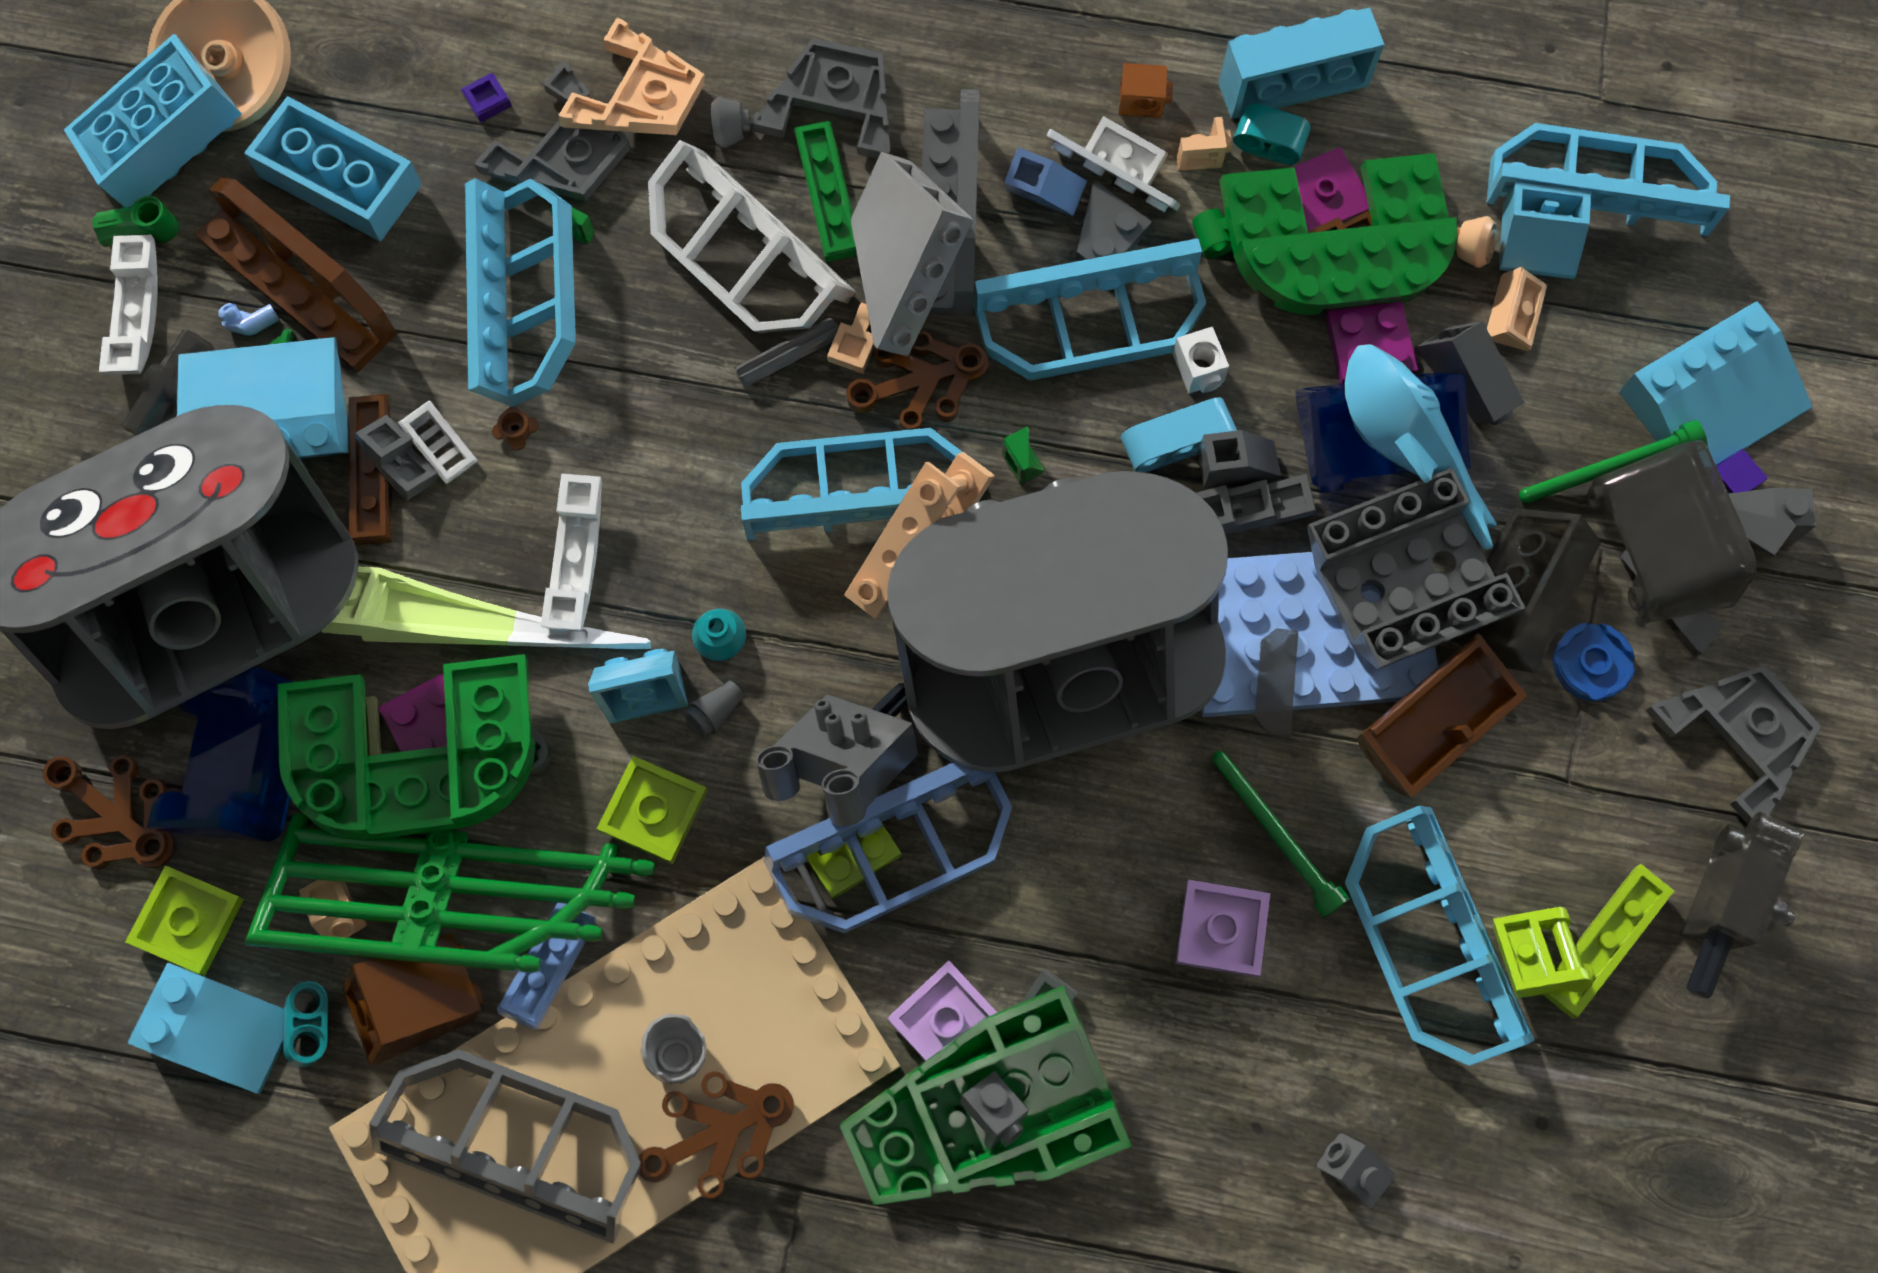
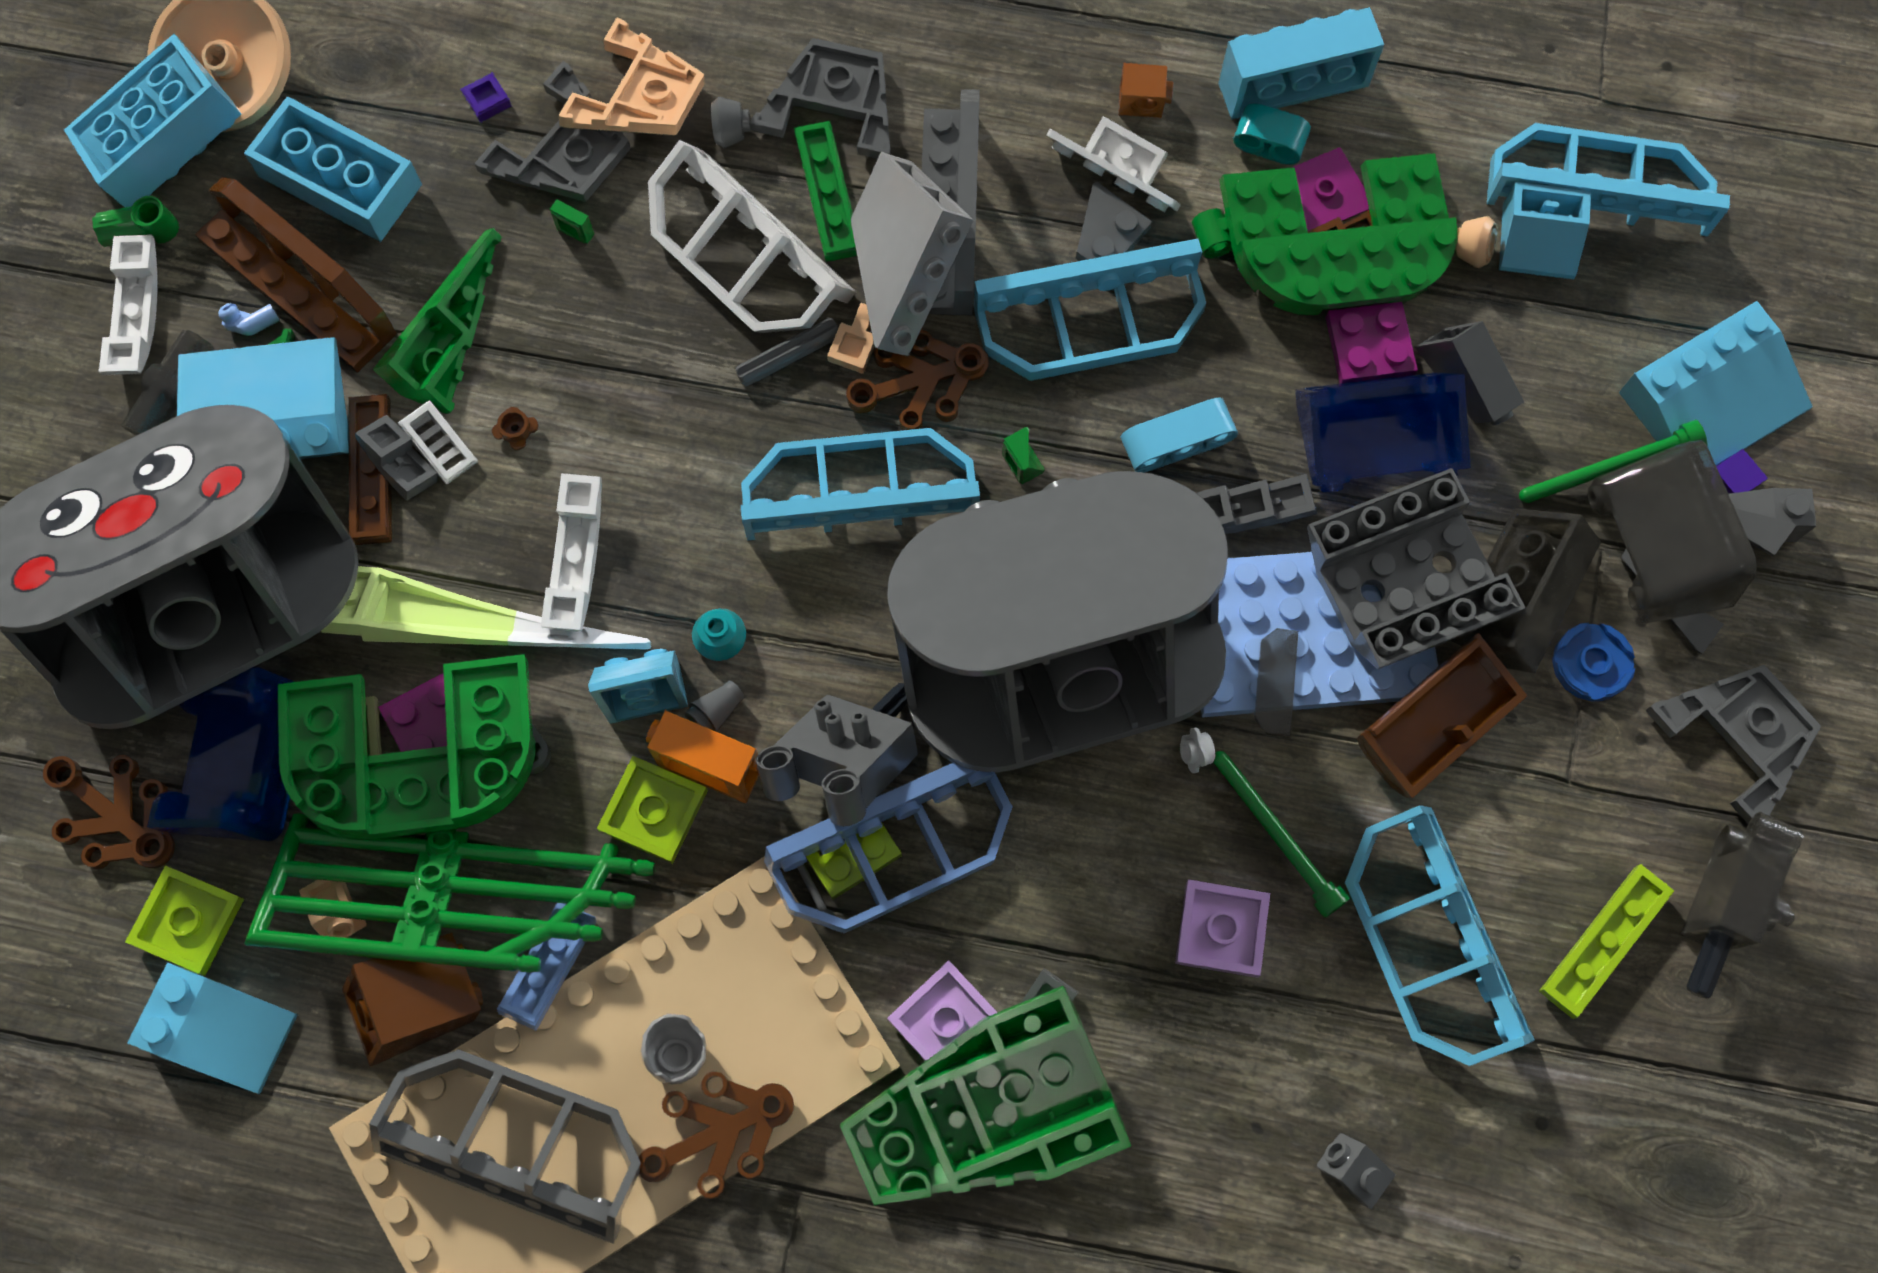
teal beam [283,981,328,1068] -> none
medium azure plate [465,178,576,407] -> none
light nougat fence [844,452,995,619] -> none
dark grey bracket [960,1071,1029,1151] -> none
medium blue slope [1004,147,1087,217] -> none
white brick [1172,327,1229,394] -> none
light nougat bracket [1177,117,1232,171] -> none
dark grey slope [1197,430,1281,488] -> none
medium azure piece [1345,344,1497,550] -> none
light nougat slope [1487,267,1547,351] -> none
lime plate [1493,907,1593,999] -> none
none -> green wedge [373,228,502,414]
none -> orange window [646,710,759,803]
none -> white plate [1180,728,1215,773]

